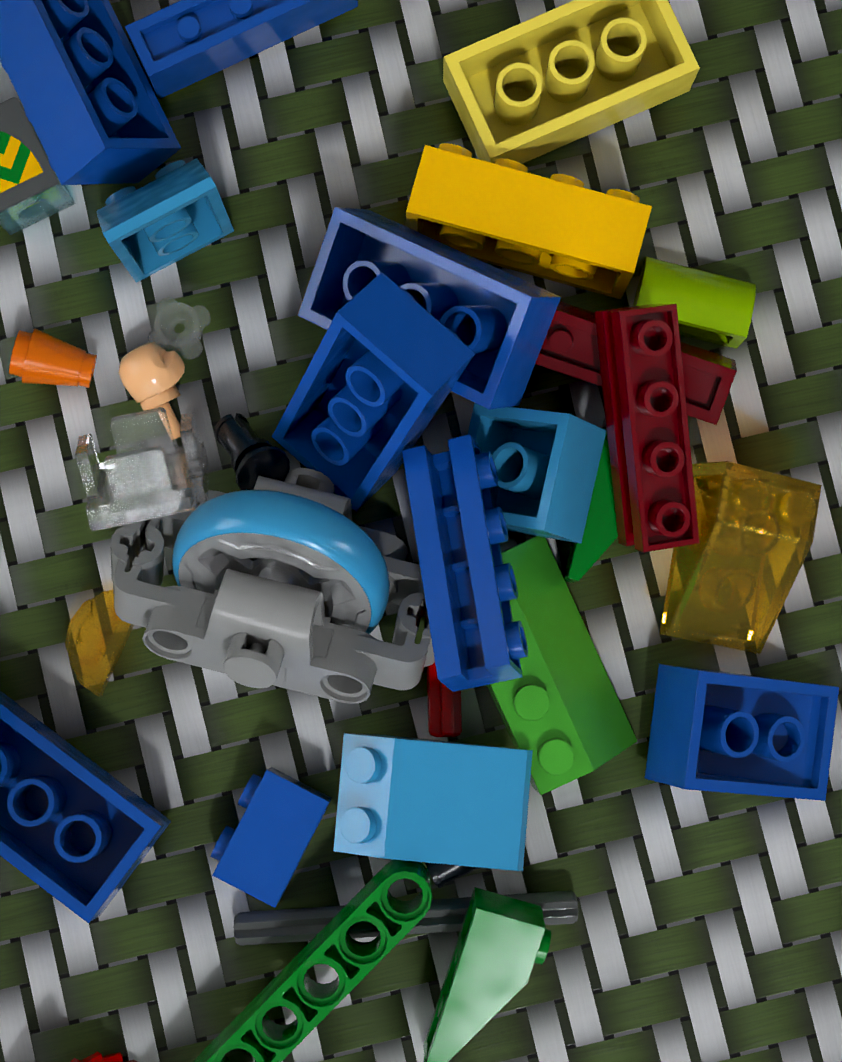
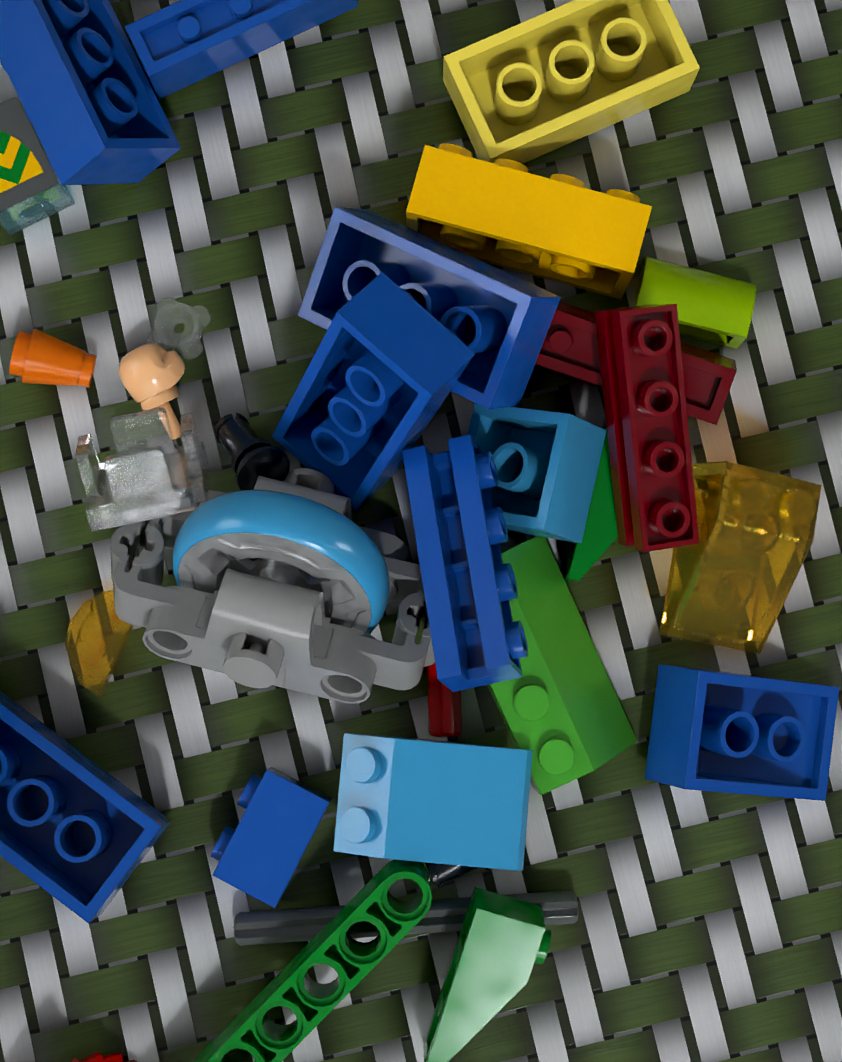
dark azure slope [96,158,234,283] -> none

